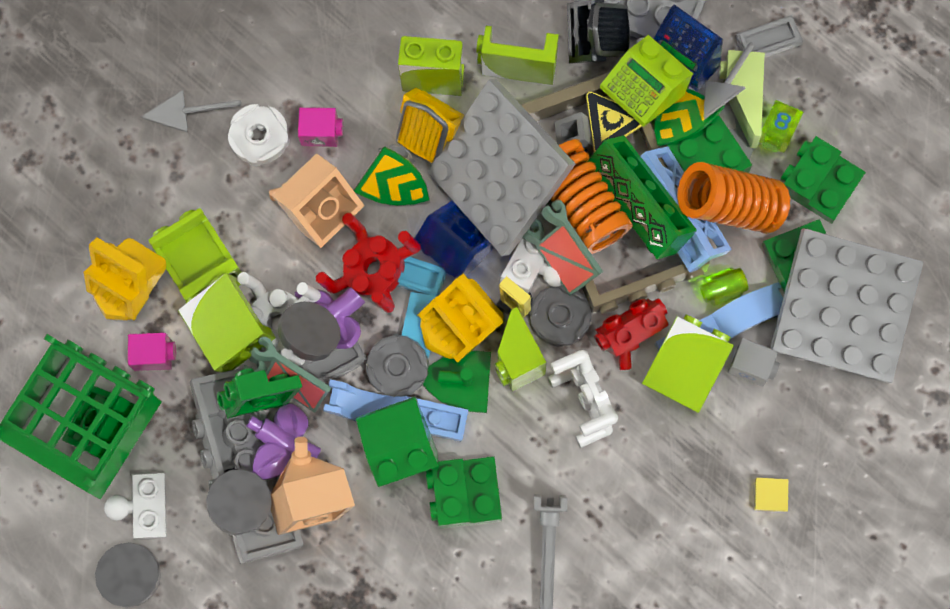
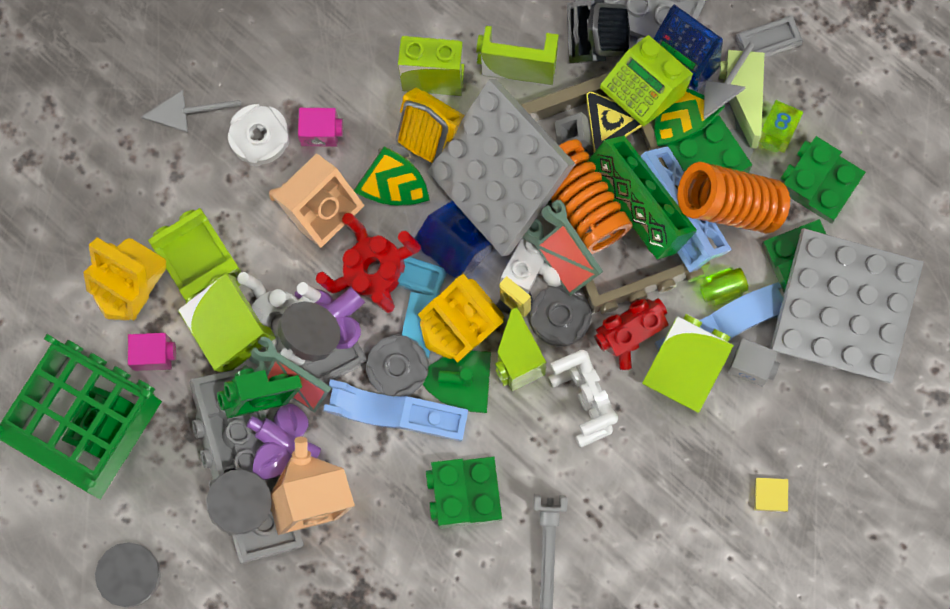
white plate [104,473,167,540] -> none
green slope [356,396,438,487] -> none

